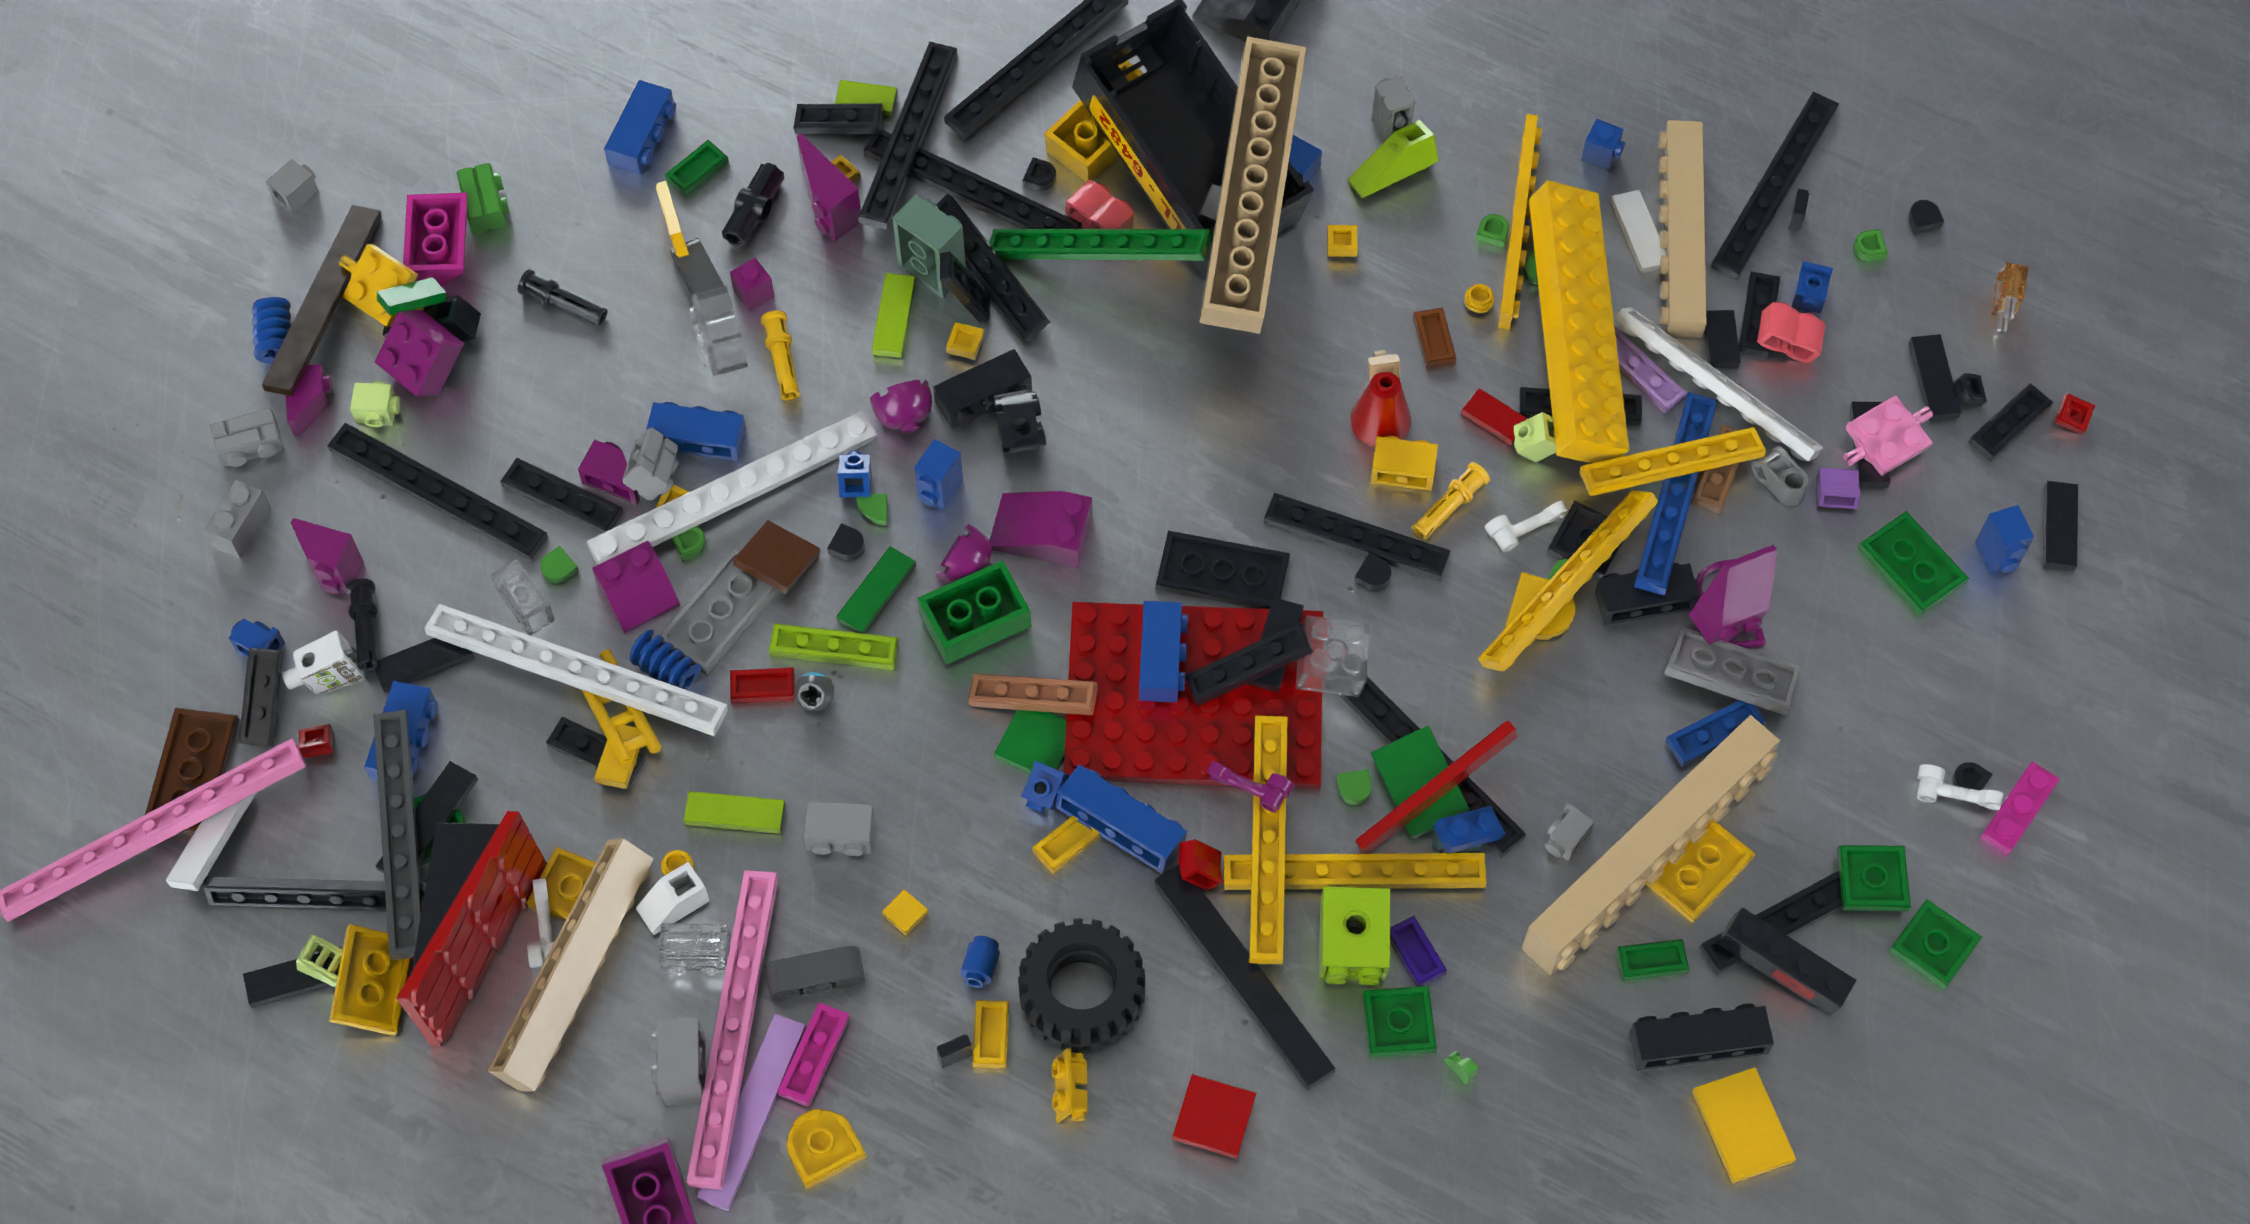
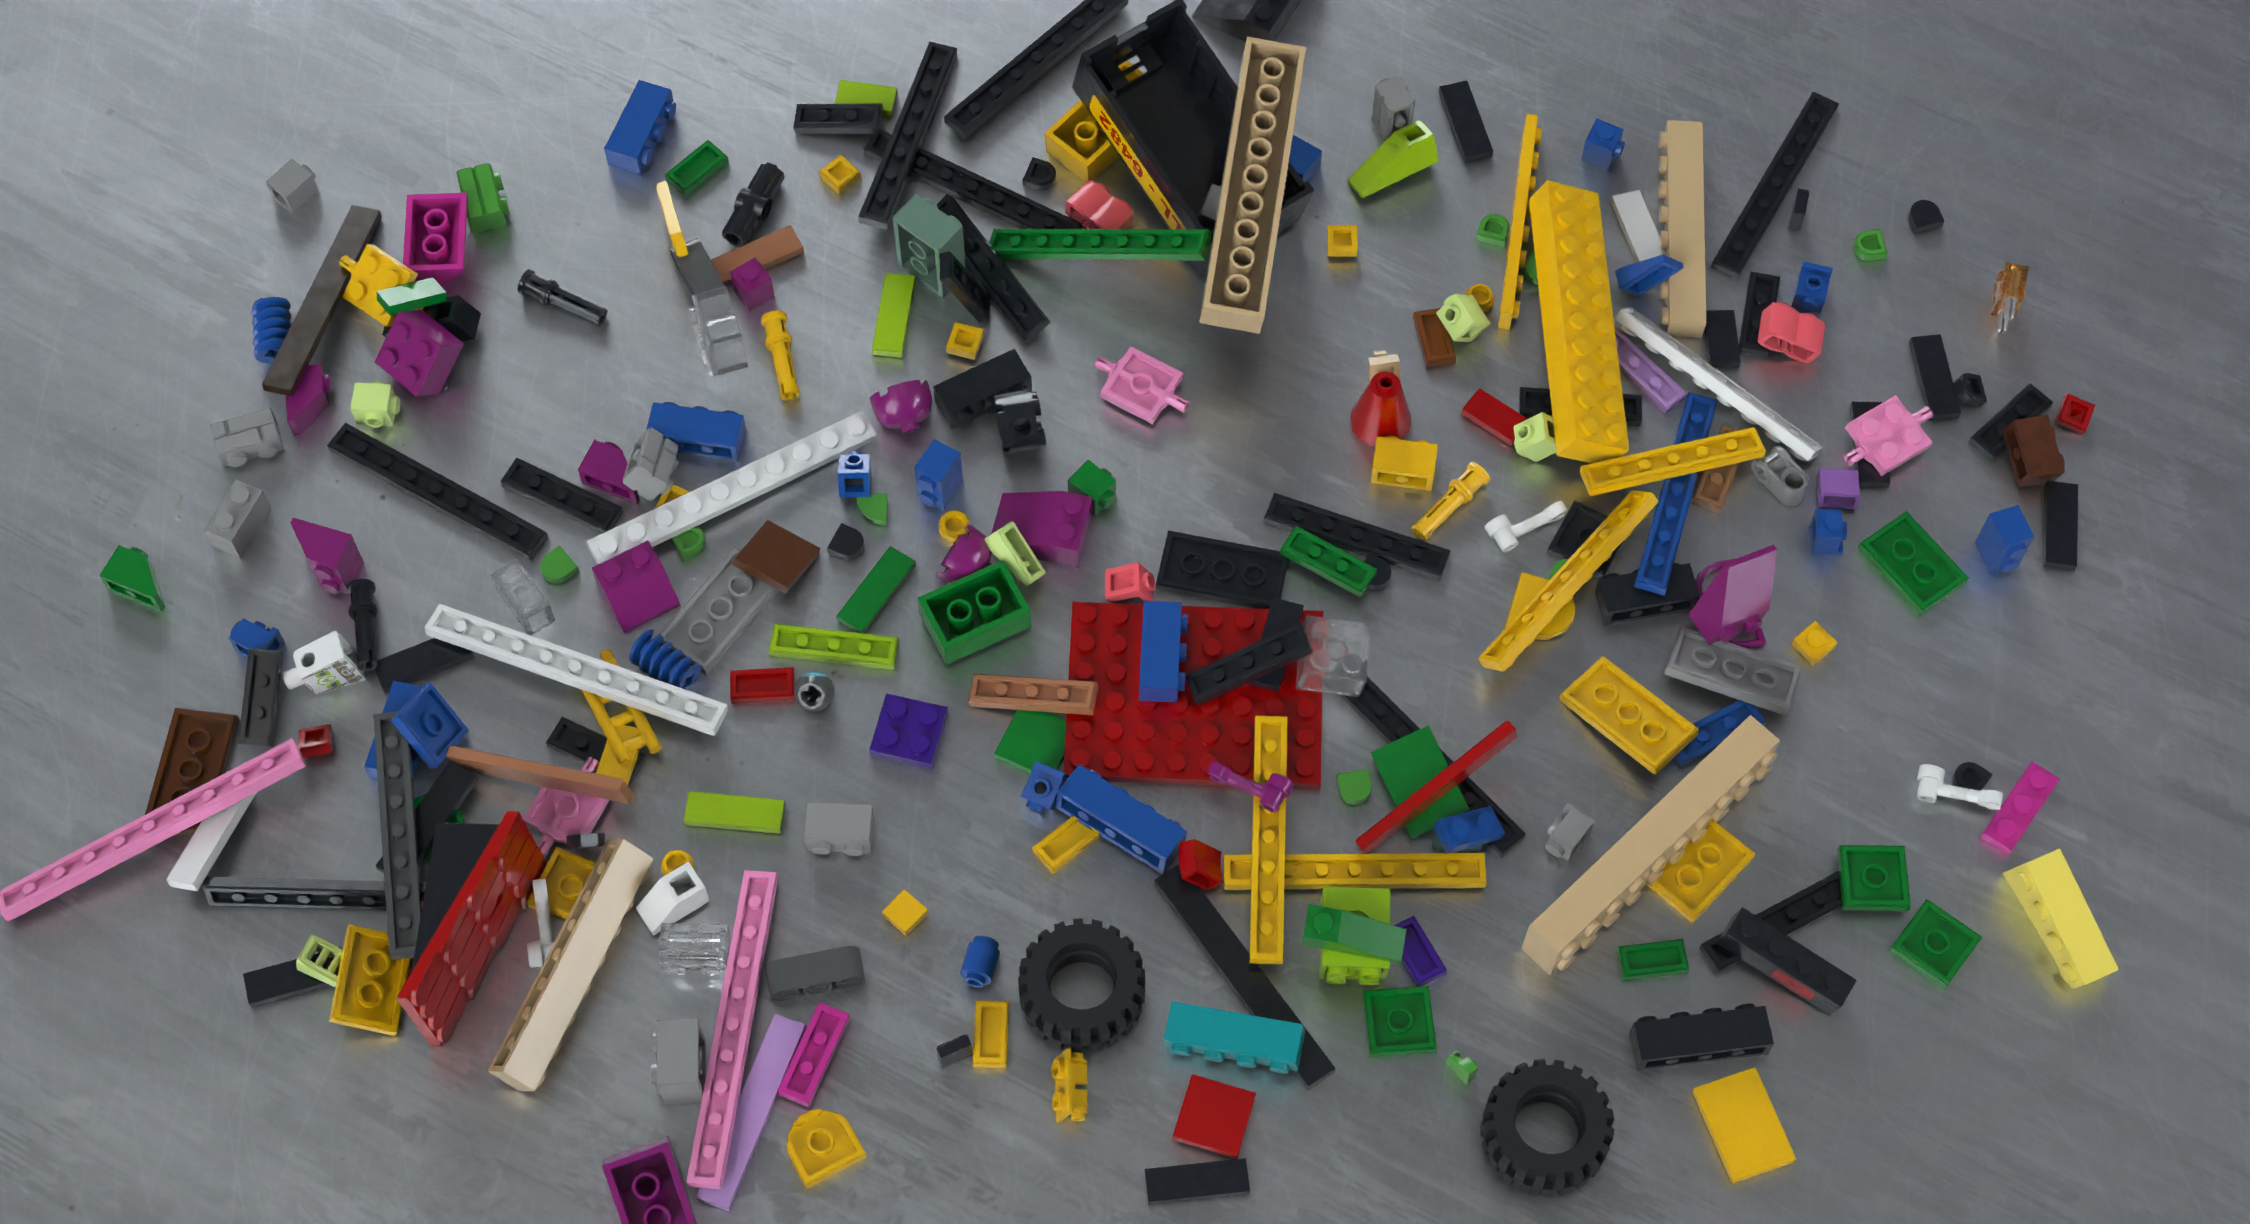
magenta slope [797,133,861,241] -> none
none -> green slope [99,545,165,612]
none -> blue tile [391,681,469,769]
none -> nougat tile [446,746,634,804]
none -> bright pink plate [523,757,609,857]
none -> black tile [566,833,605,849]
none -> nougat tile [711,225,804,287]
none -> dark purple plate [869,693,948,769]
none -> yellow tile [939,510,970,543]
none -> yellowish green slope [984,521,1046,586]
none -> green brick [1067,460,1116,516]
none -> bright pink plate [1094,346,1190,424]
none -> coral bracket [1105,562,1155,602]
none -> black tile [1145,1158,1250,1205]
none -> teal brick [1164,1001,1305,1074]
none -> green tile [1280,526,1377,598]
none -> green slope [1301,904,1407,963]
none -> yellowish green brick [1436,294,1491,342]
none -> black tile [1439,80,1493,163]
none -> black tyre [1480,1059,1615,1197]
none -> yellow tile [1560,656,1699,775]
none -> blue slope [1615,254,1684,297]
none -> yellow plate [1791,621,1838,666]
none -> blue brick [1809,509,1847,554]
none -> copper brick [2002,415,2065,488]
none -> light yellow wedge [2002,848,2119,989]

